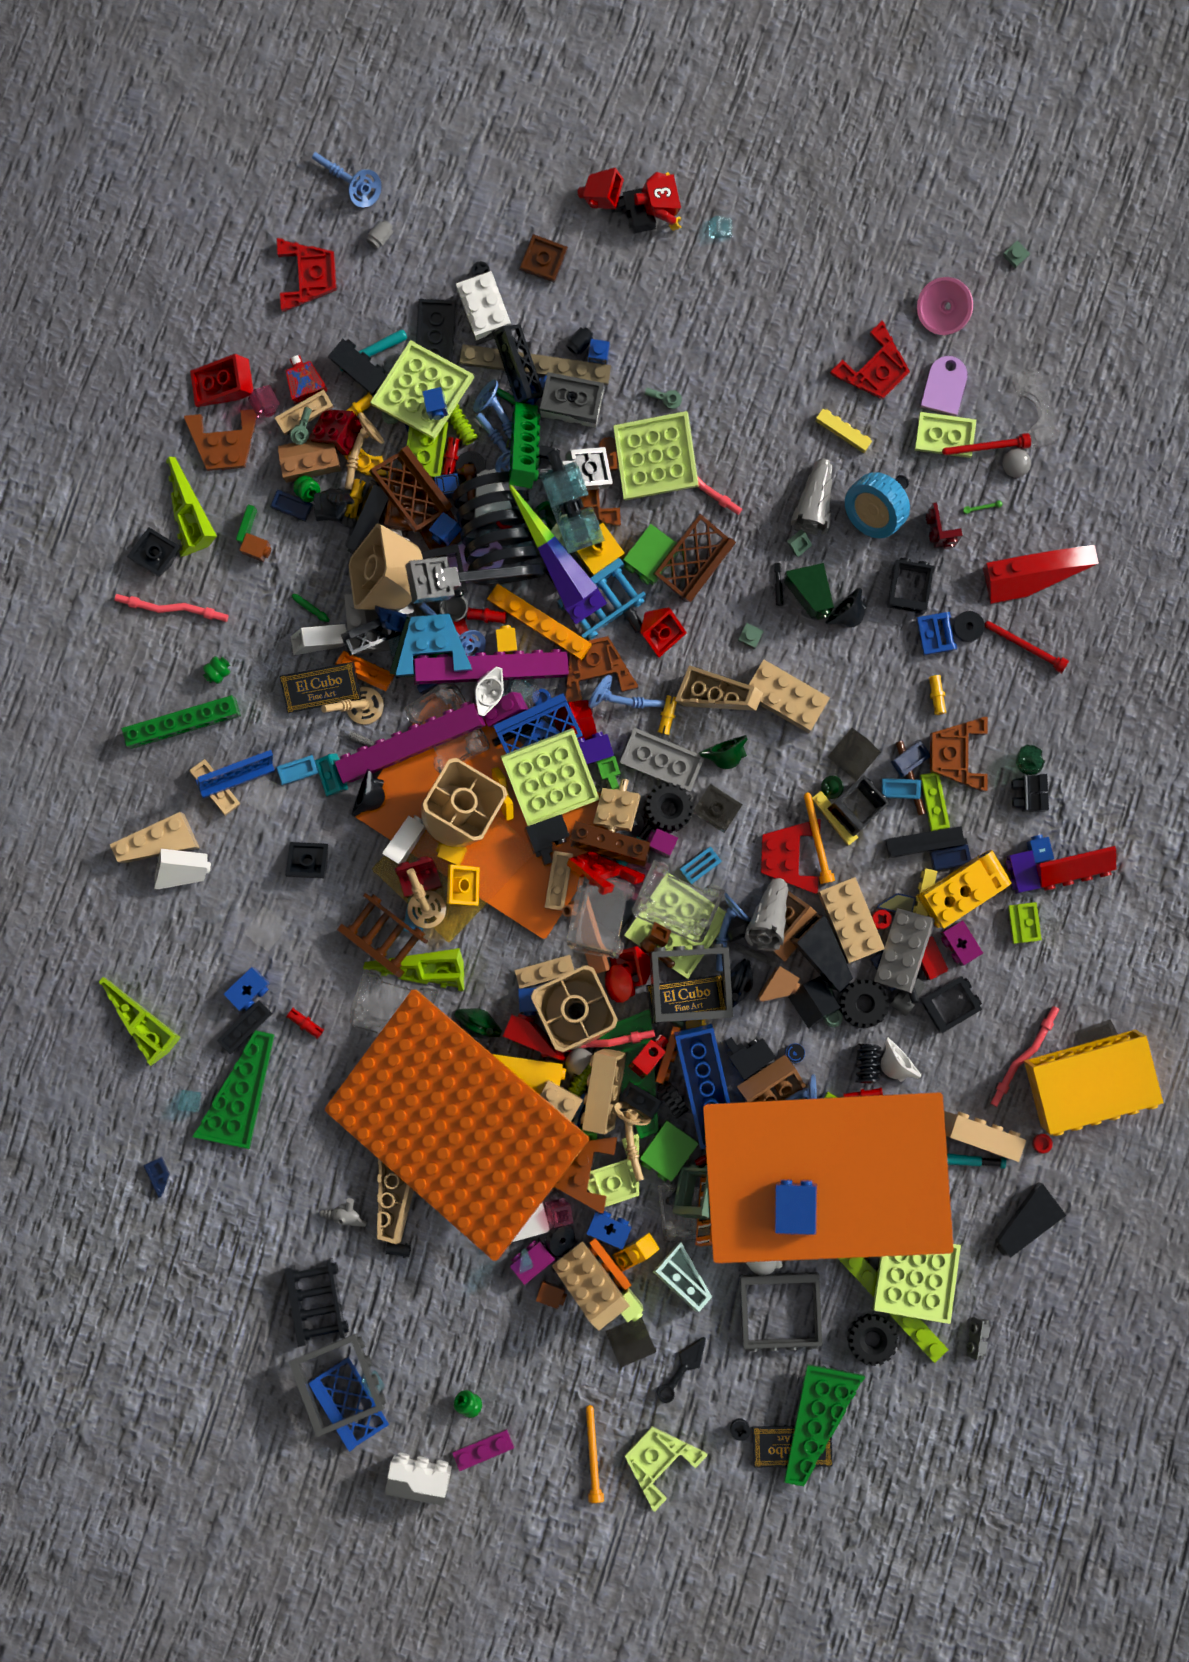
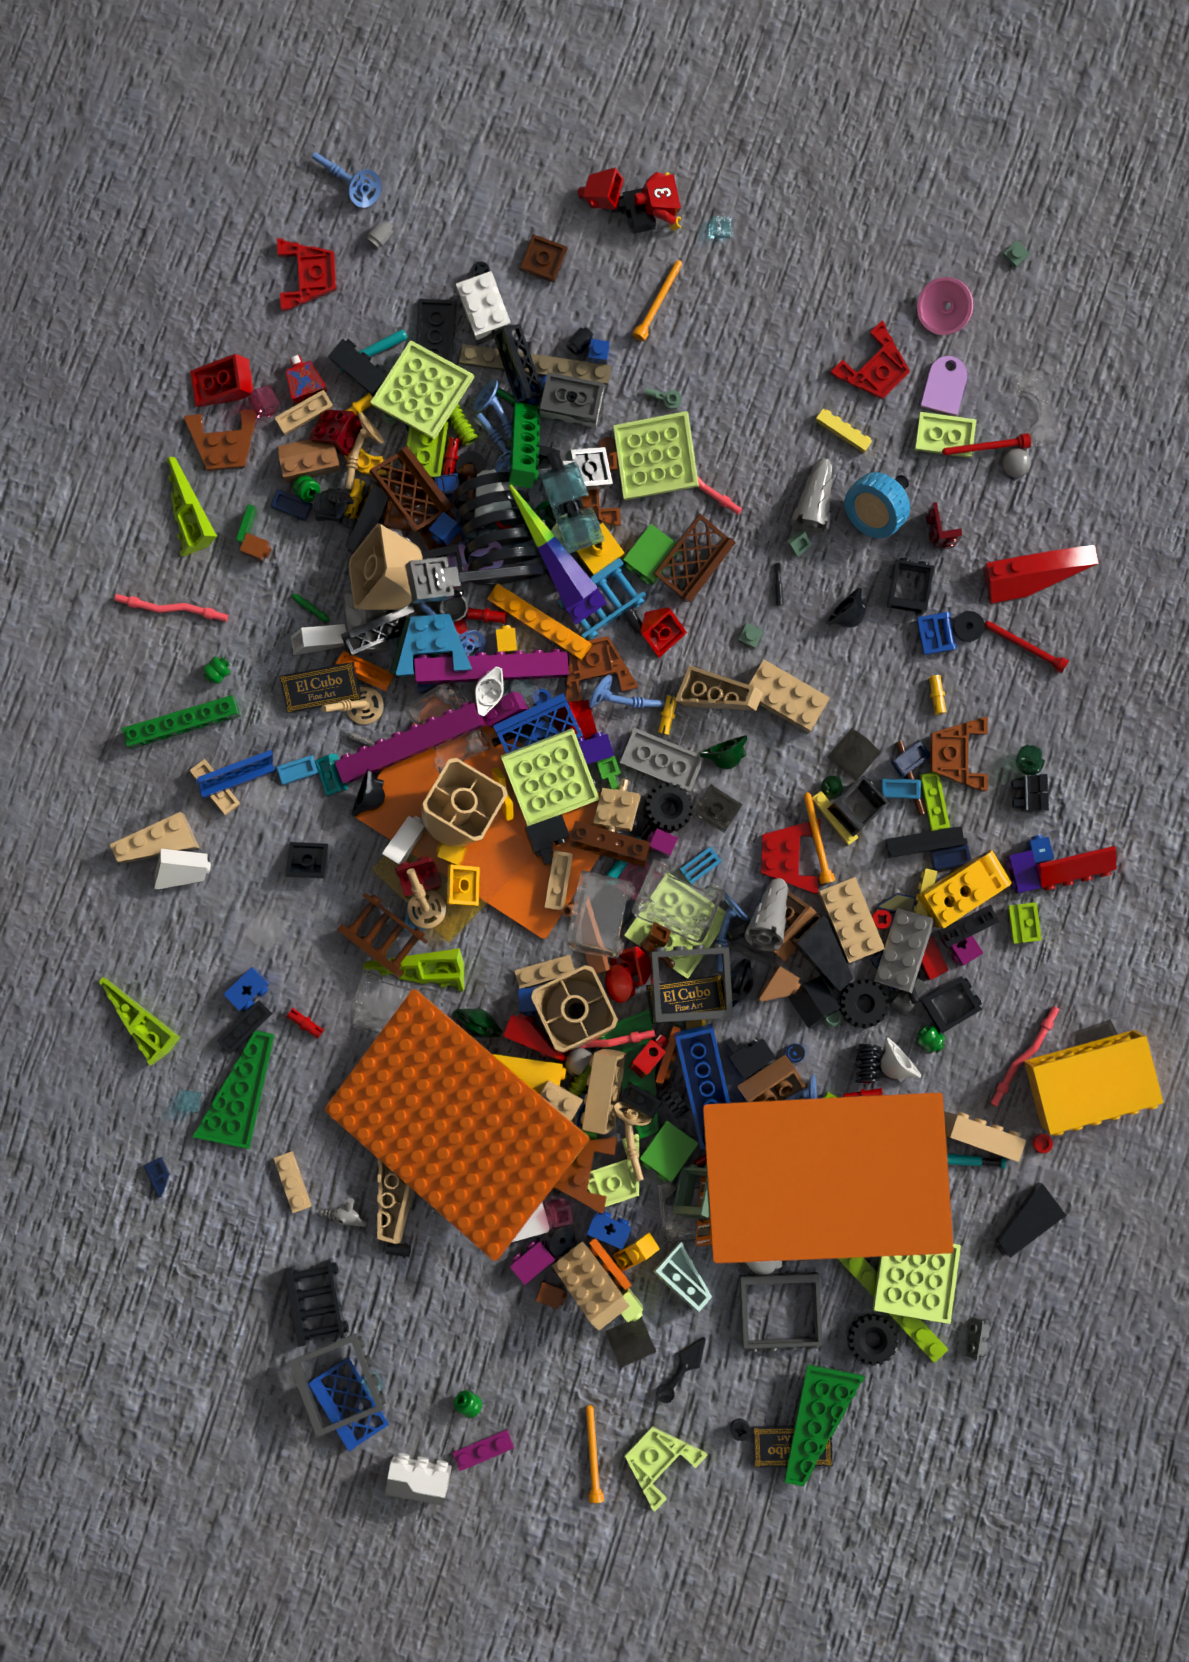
black slope [127,527,181,577] -> none
sand green plate [290,407,312,445] -> none
dark blue tile [375,605,407,633] -> none
blue brick [422,387,449,420] -> none
clear light blue slope [520,1248,534,1274] -> none
red wing [567,852,645,895] -> none
blue brick [775,1179,817,1235] -> none
dark green slope [783,563,834,620] -> none
bright green hinge [963,500,1002,514] -> none
none -> tan plate [274,1151,312,1213]
none -> light orange piece [632,260,682,342]
none -> green piece [917,1025,945,1054]
none -> black plate [938,904,999,948]

